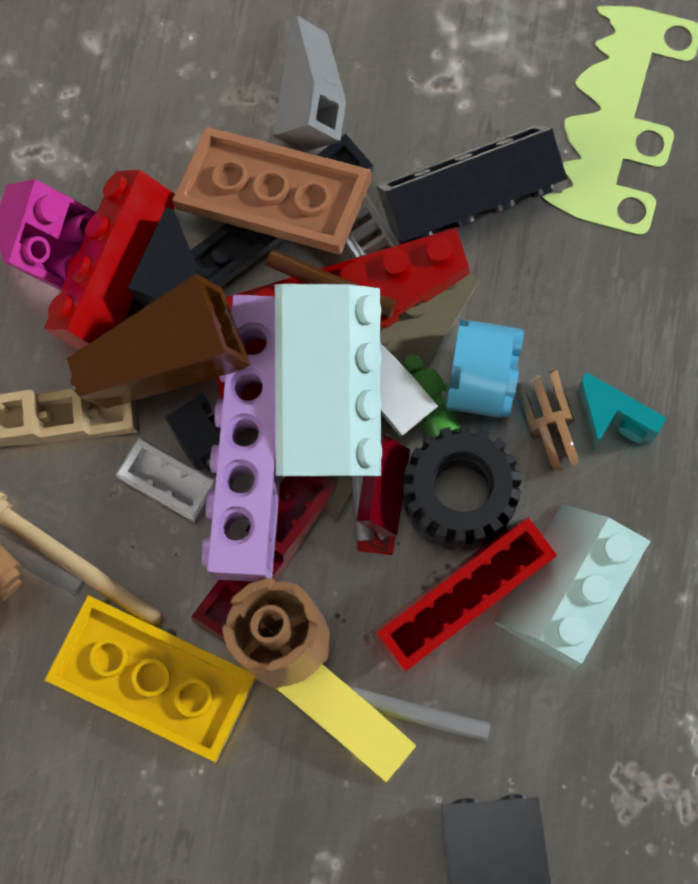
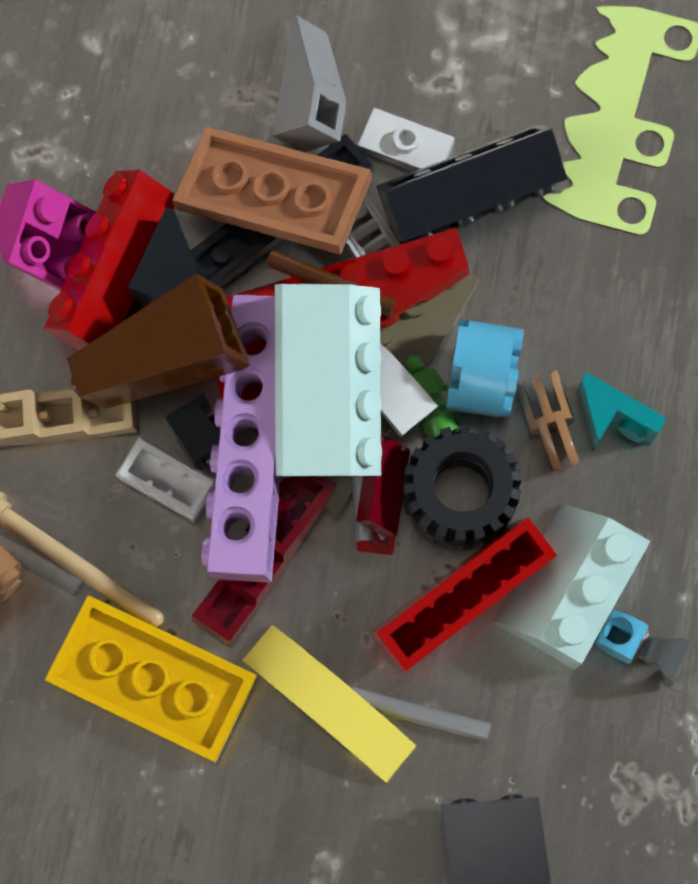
medium nougat brick [222,578,331,688] -> none
none -> white plate [358,108,455,172]
none -> leg [594,610,692,688]

